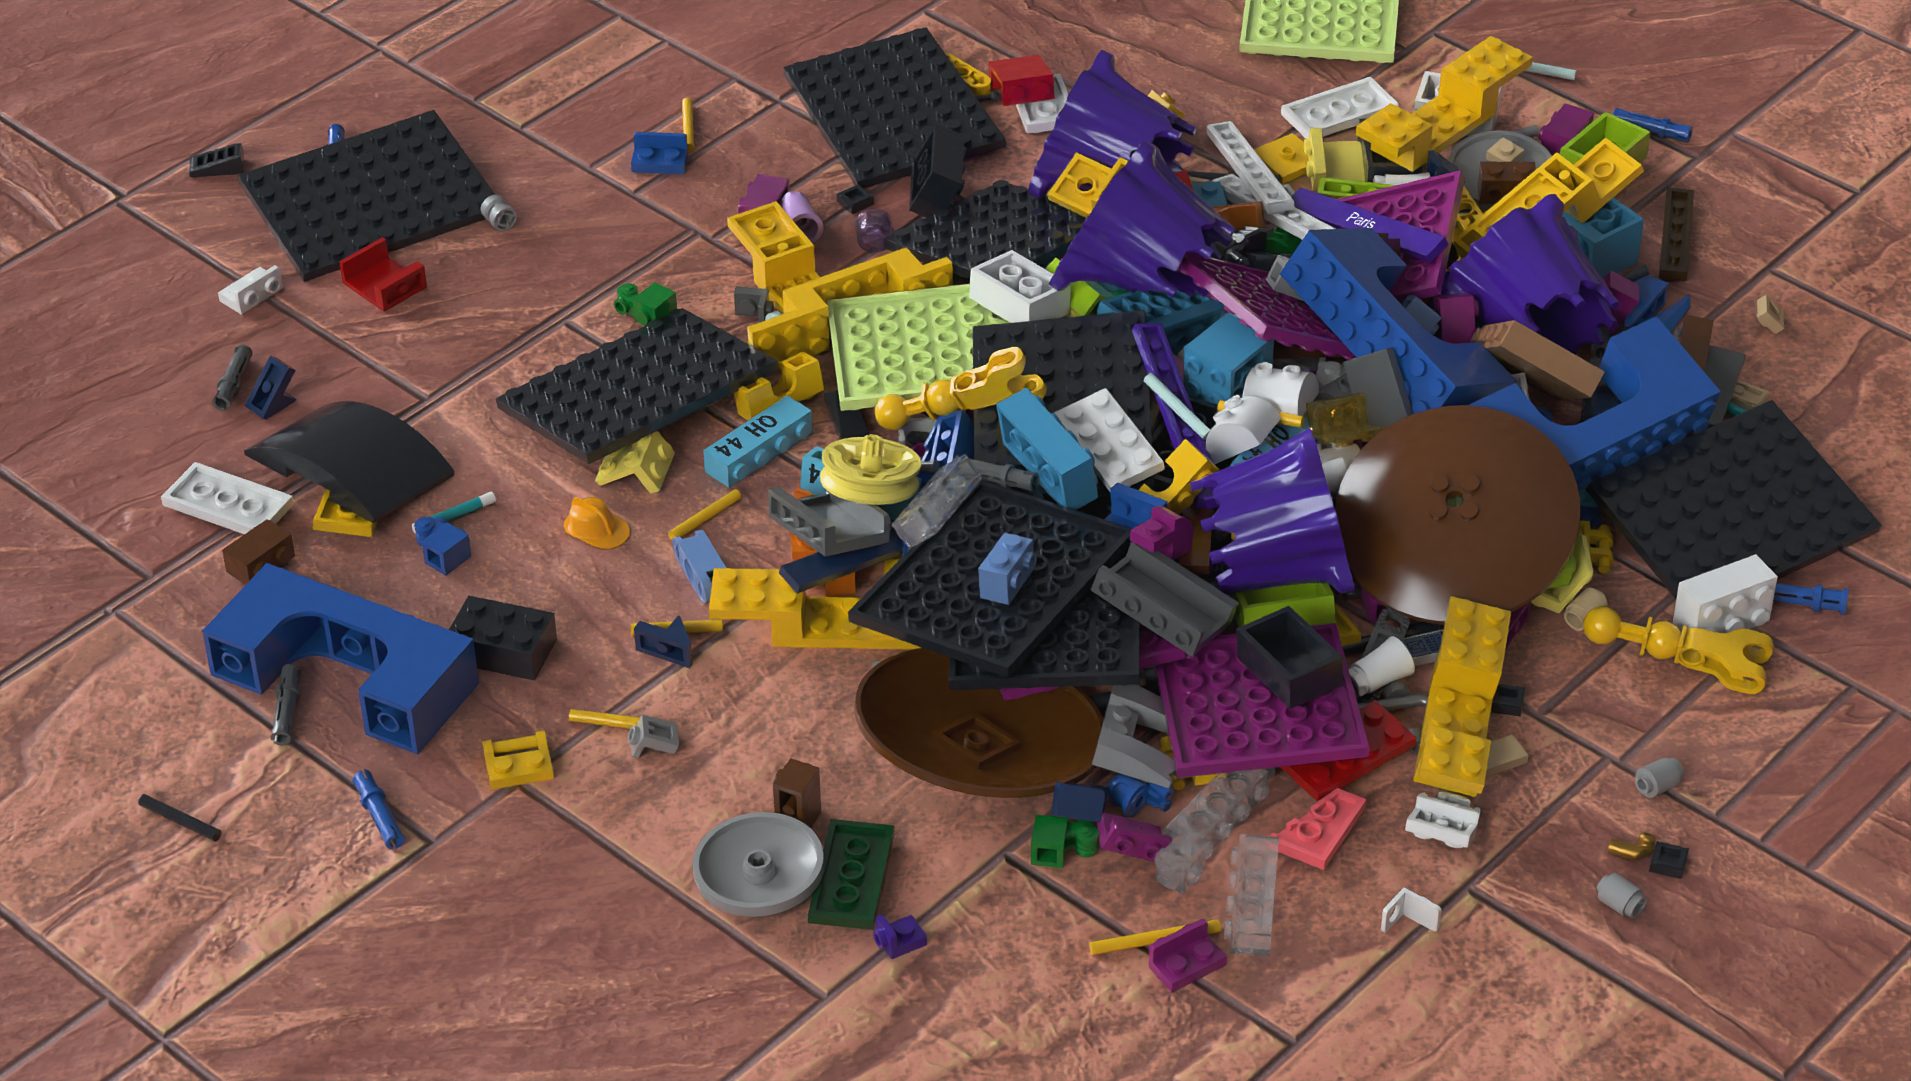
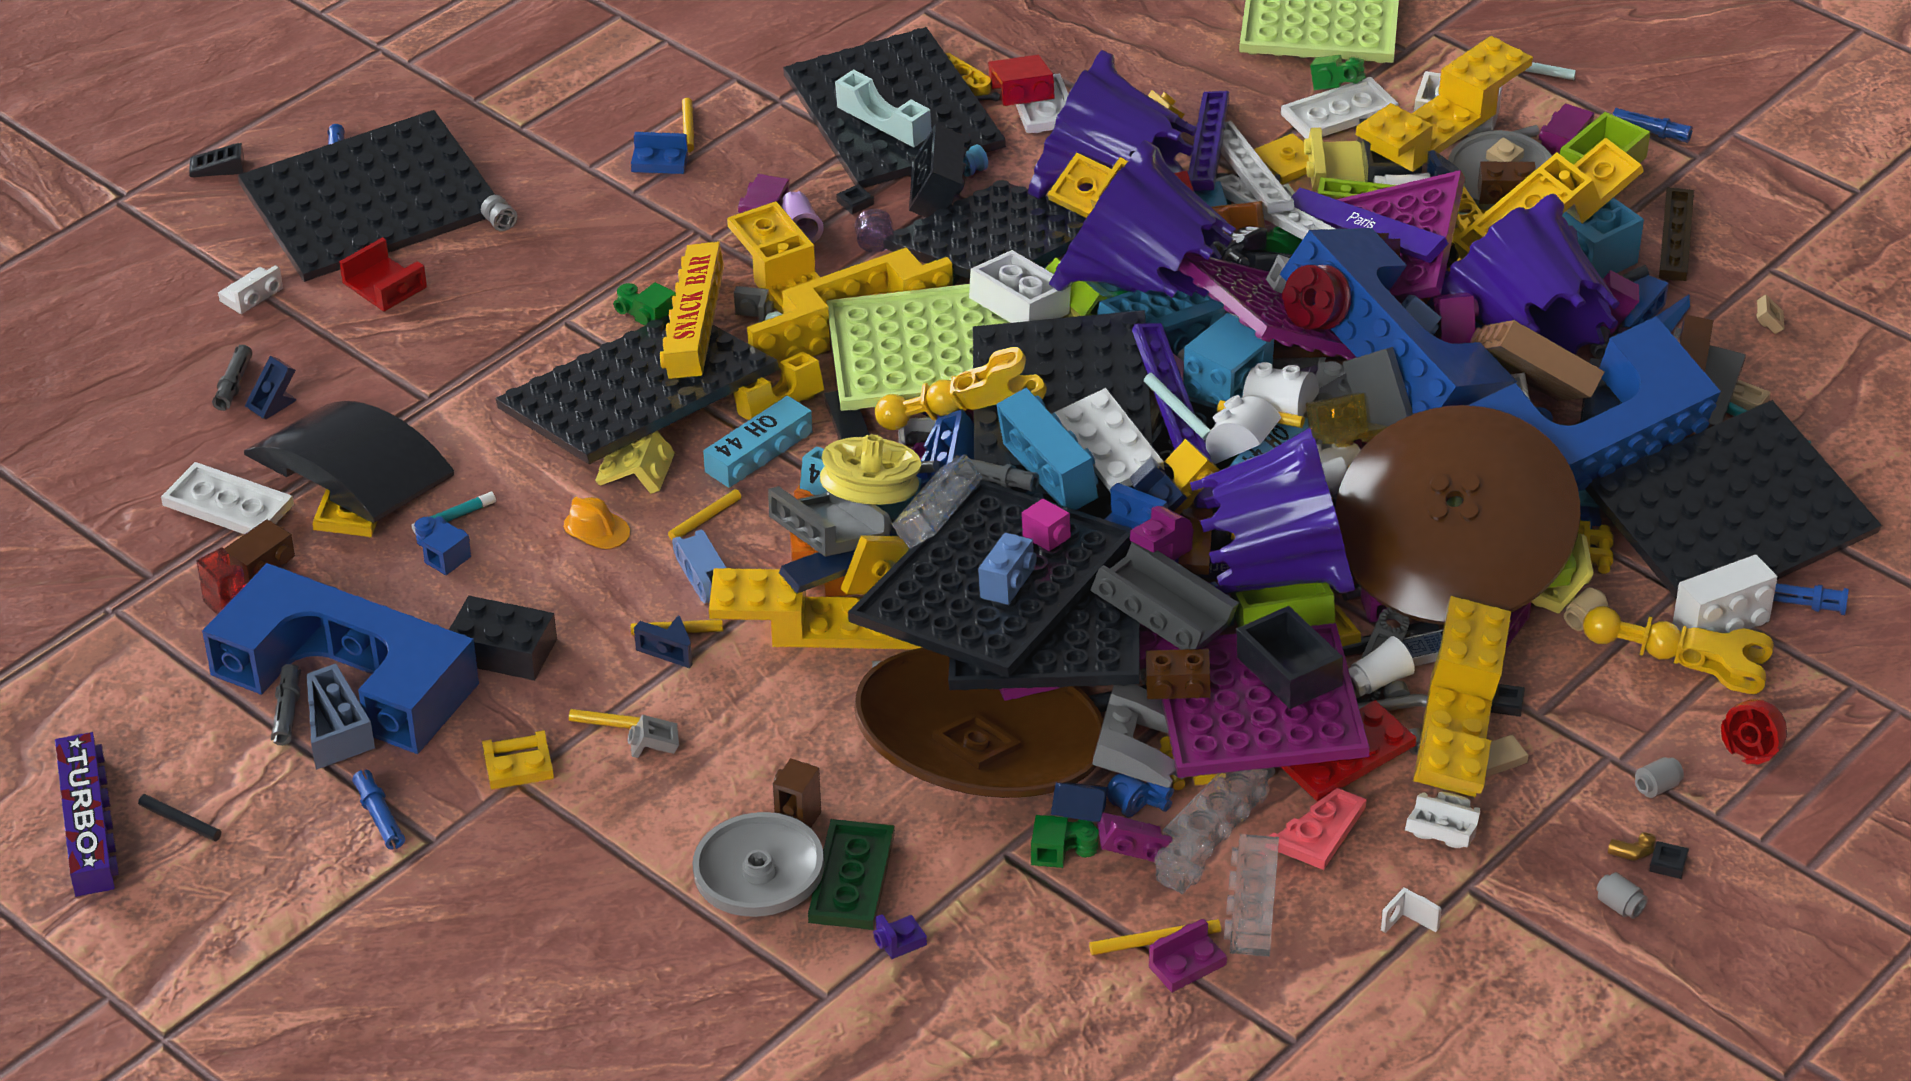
none -> brick [55,732,119,897]
none -> clear red hips [196,547,247,615]
none -> sand blue wedge [307,663,375,770]
none -> yellow brick [660,241,724,379]
none -> light aqua arch [835,69,932,147]
none -> yellow plate [841,535,912,594]
none -> medium azure wheel [963,144,988,177]
none -> dark pink brick [1022,499,1071,551]
none -> dark blue slope [1130,456,1188,512]
none -> reddish brown brick [1146,649,1211,700]
none -> dark purple tile [1188,91,1230,191]
none -> dark red wheel [1282,265,1351,330]
none -> green brick [1310,55,1366,90]
none -> red cylinder [1721,699,1787,765]

